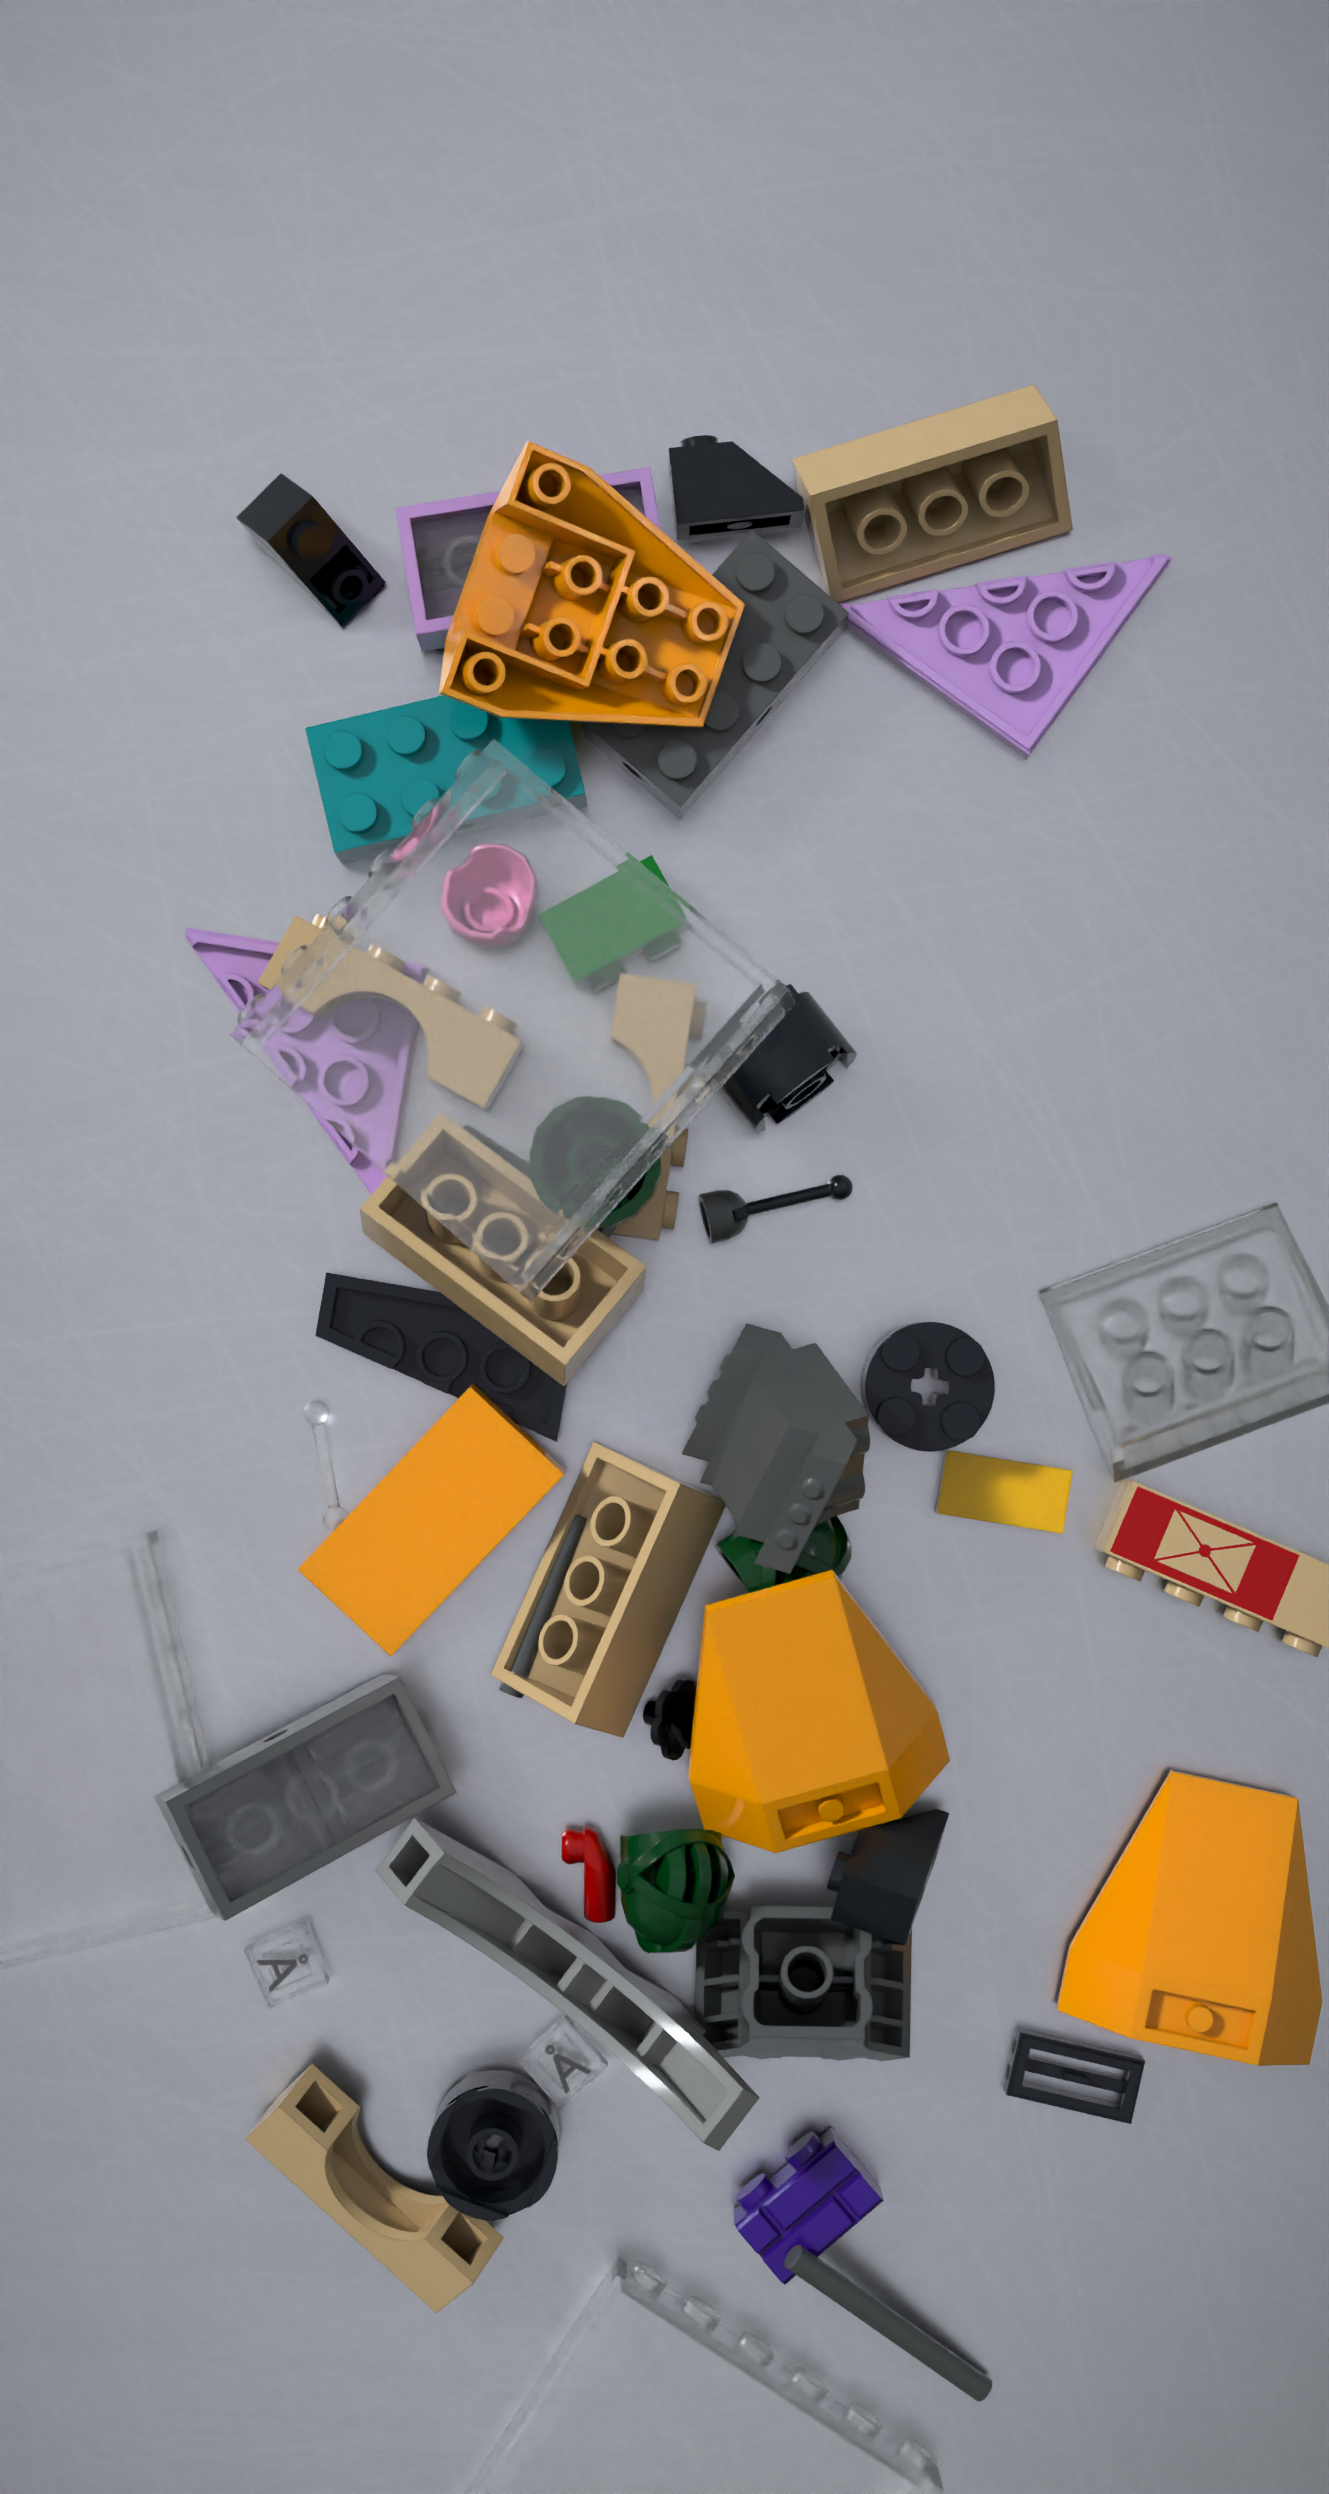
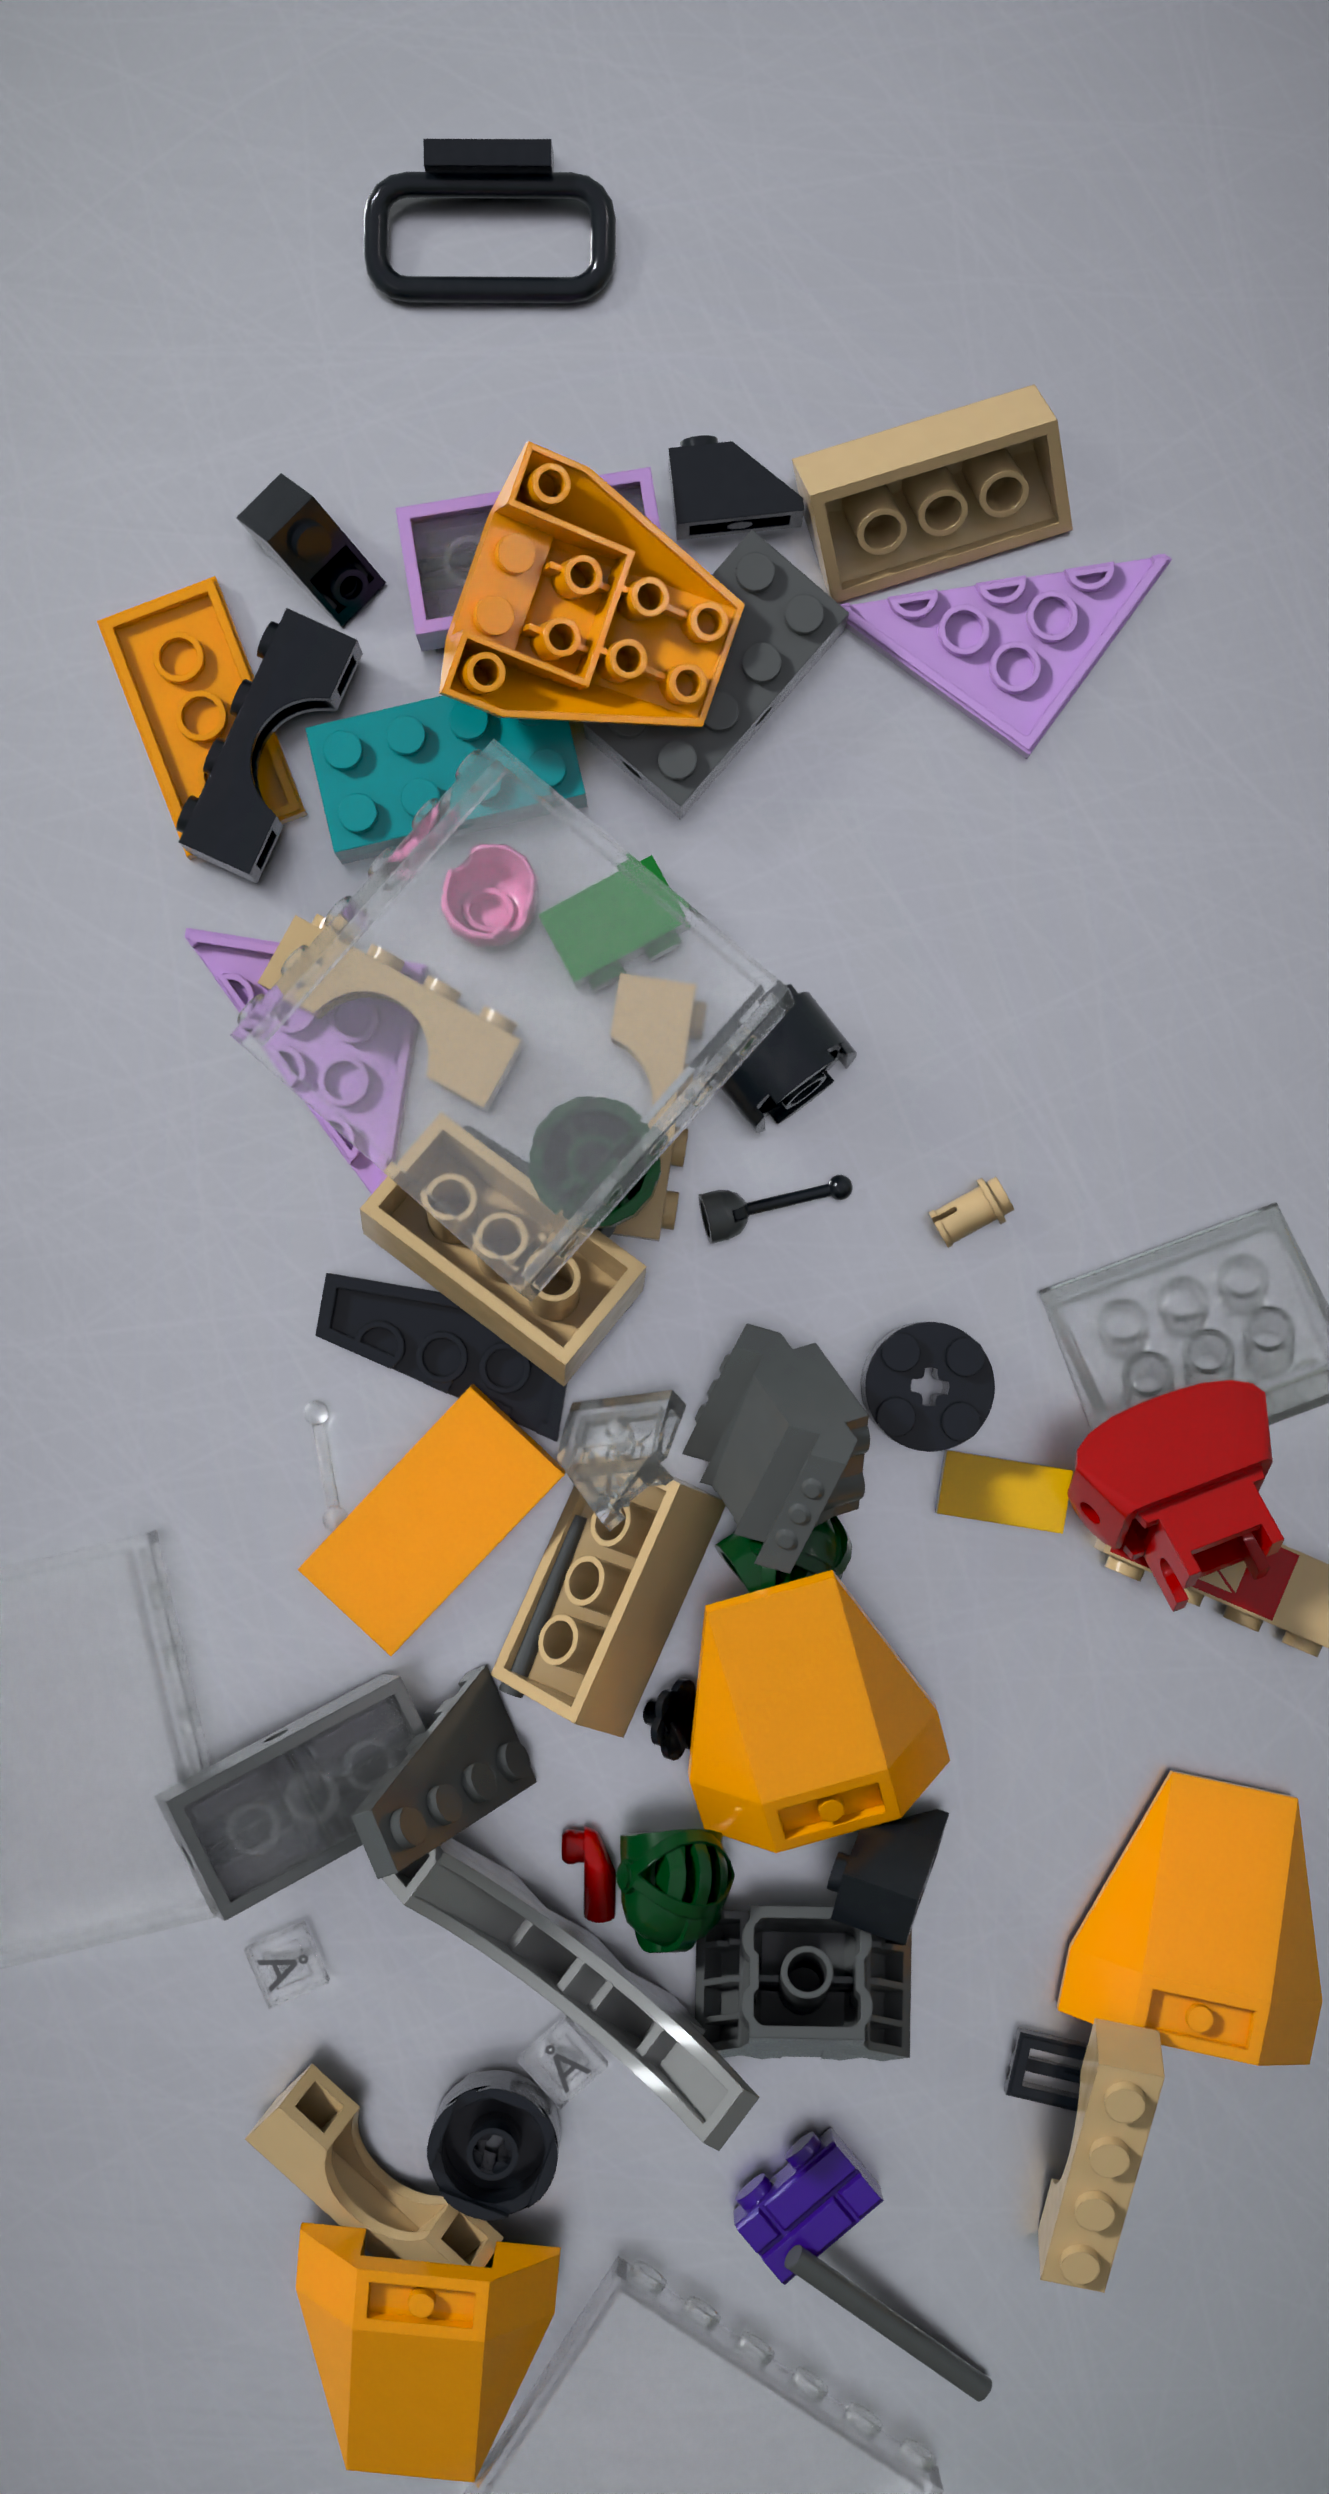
none -> light orange tile [97,576,307,860]
none -> black arch [176,608,363,883]
none -> light orange wedge [296,2222,561,2483]
none -> dark grey wing [351,1665,537,1879]
none -> black bar [363,139,616,303]
none -> clear slope [557,1390,686,1531]
none -> tan pin [928,1177,1014,1248]
none -> tan arch [1038,2018,1165,2293]
none -> red piece [1067,1380,1284,1612]

